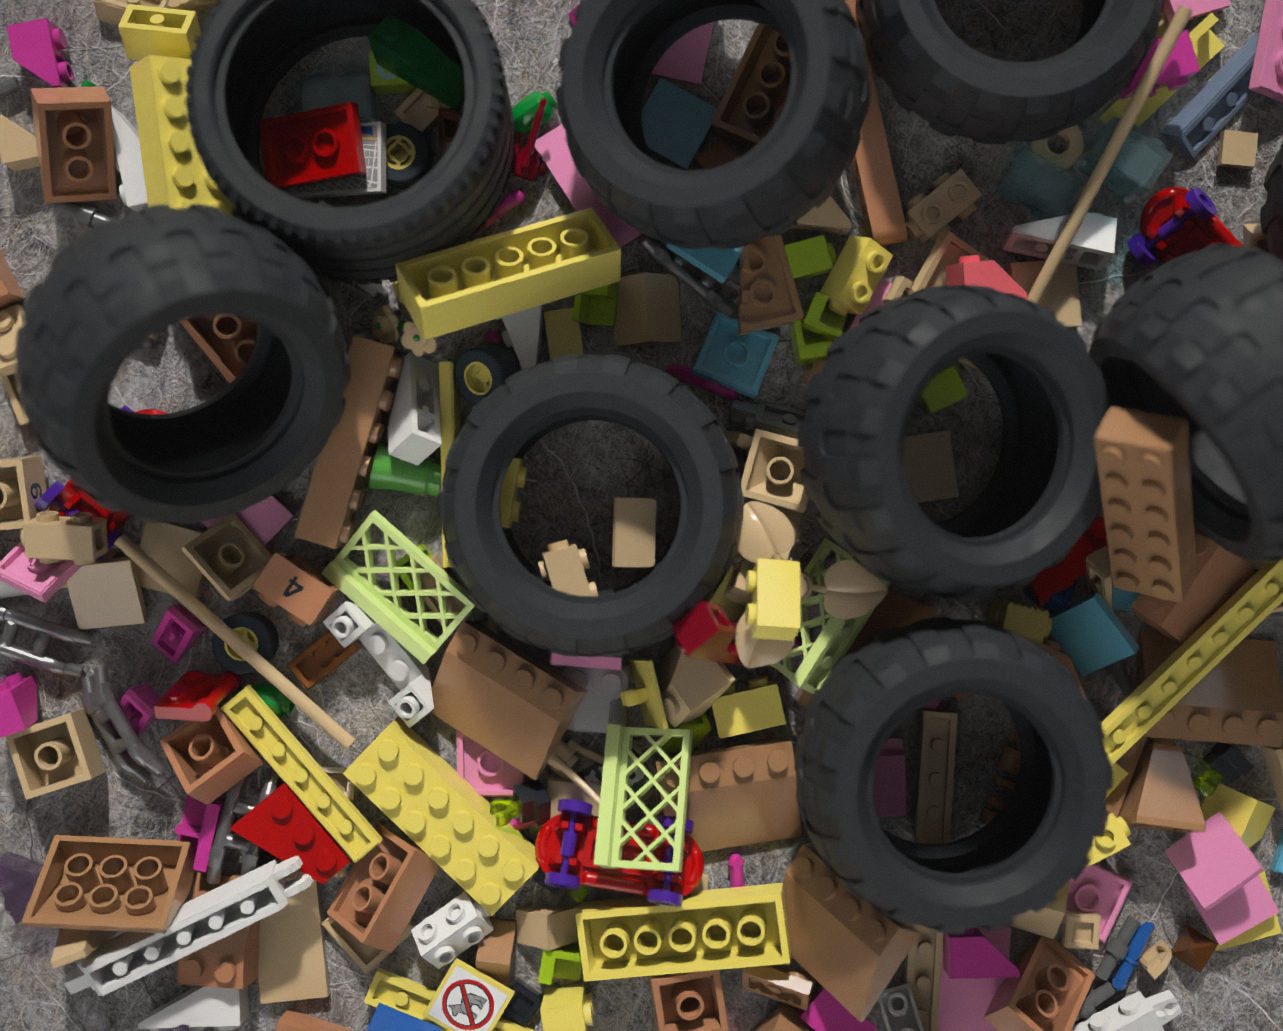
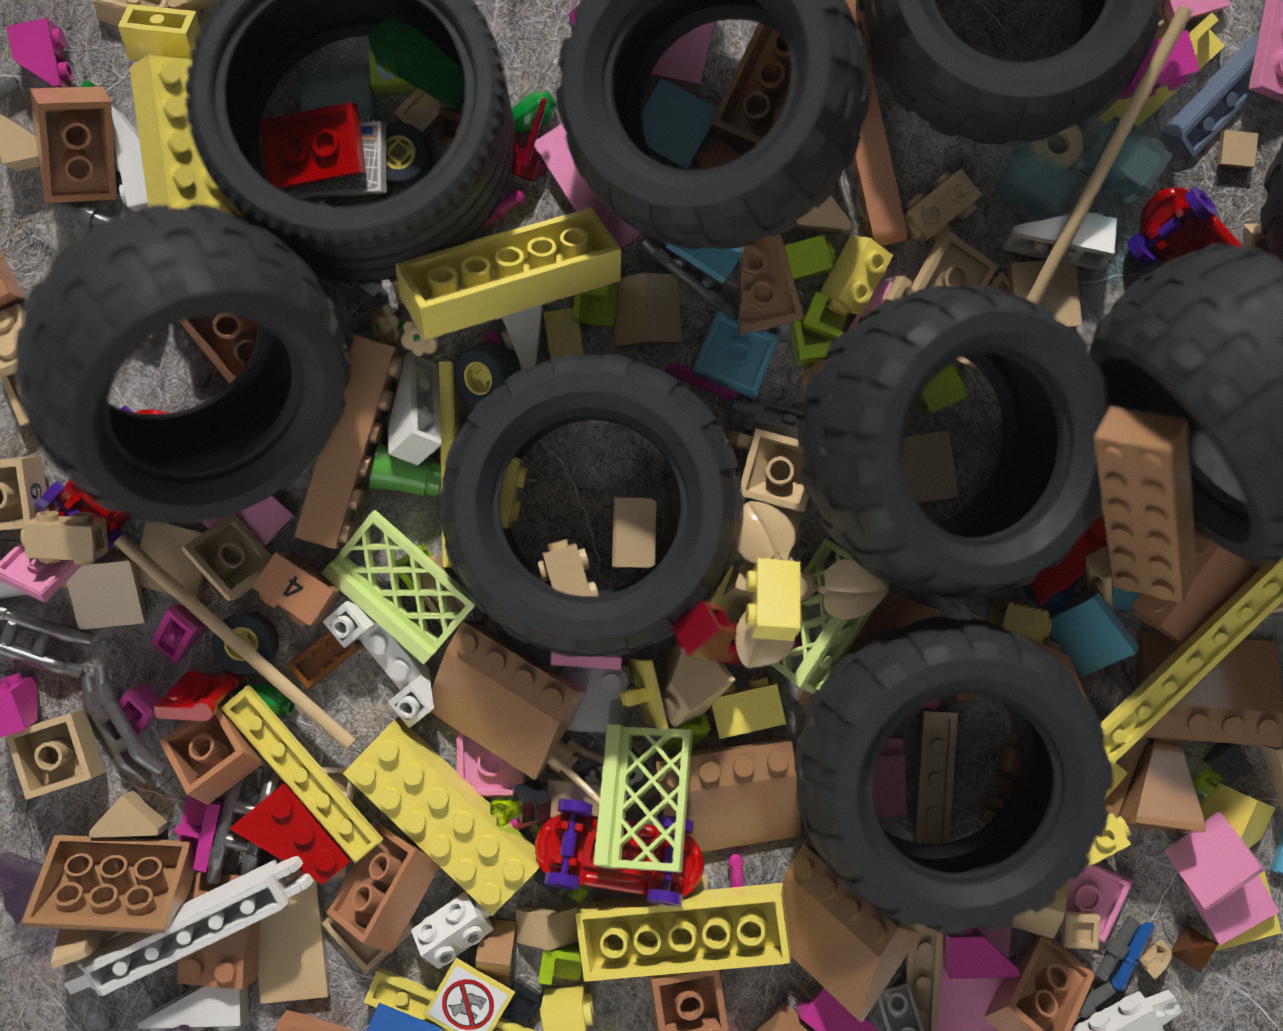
medium nougat bracket [742,964,817,1011] -> none
coral slope [946,255,1027,299] -> none
none -> tan slope [89,790,168,838]

